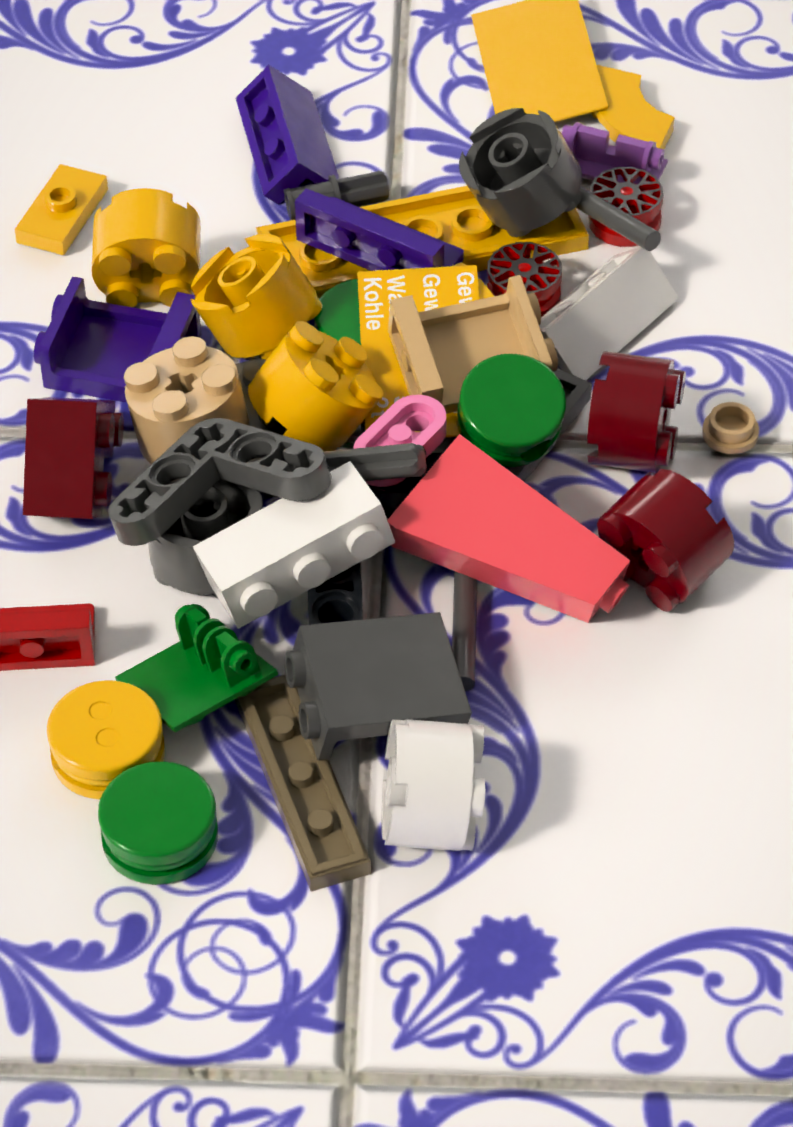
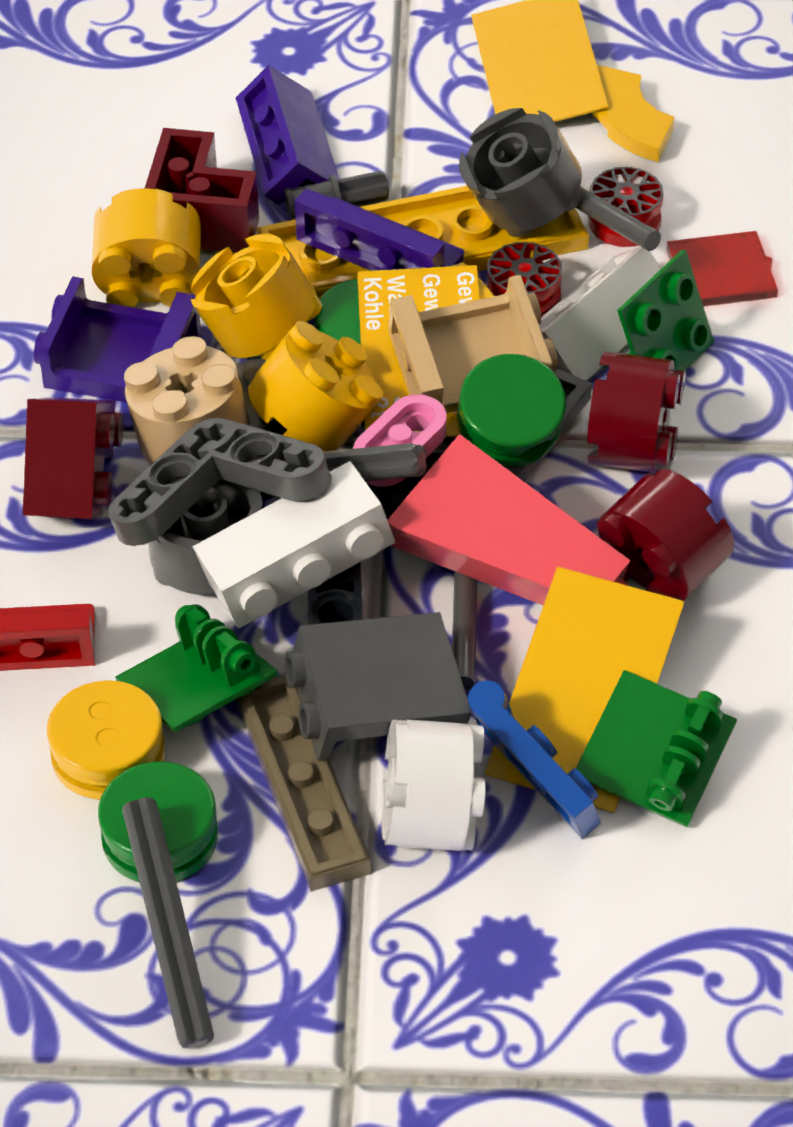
yellow plate [15,164,108,255] -> none
medium lavender hinge [561,122,668,184] -> none
tan plate [702,402,759,454] -> none
none -> dark grey axle [122,797,214,1048]
none -> dark red brick [145,127,259,253]
none -> blue plate [468,680,601,839]
none -> yellow sticker [484,566,685,813]
none -> green hinge [576,670,737,827]
none -> green hinge [617,250,714,371]
none -> clear red piece [666,231,778,306]

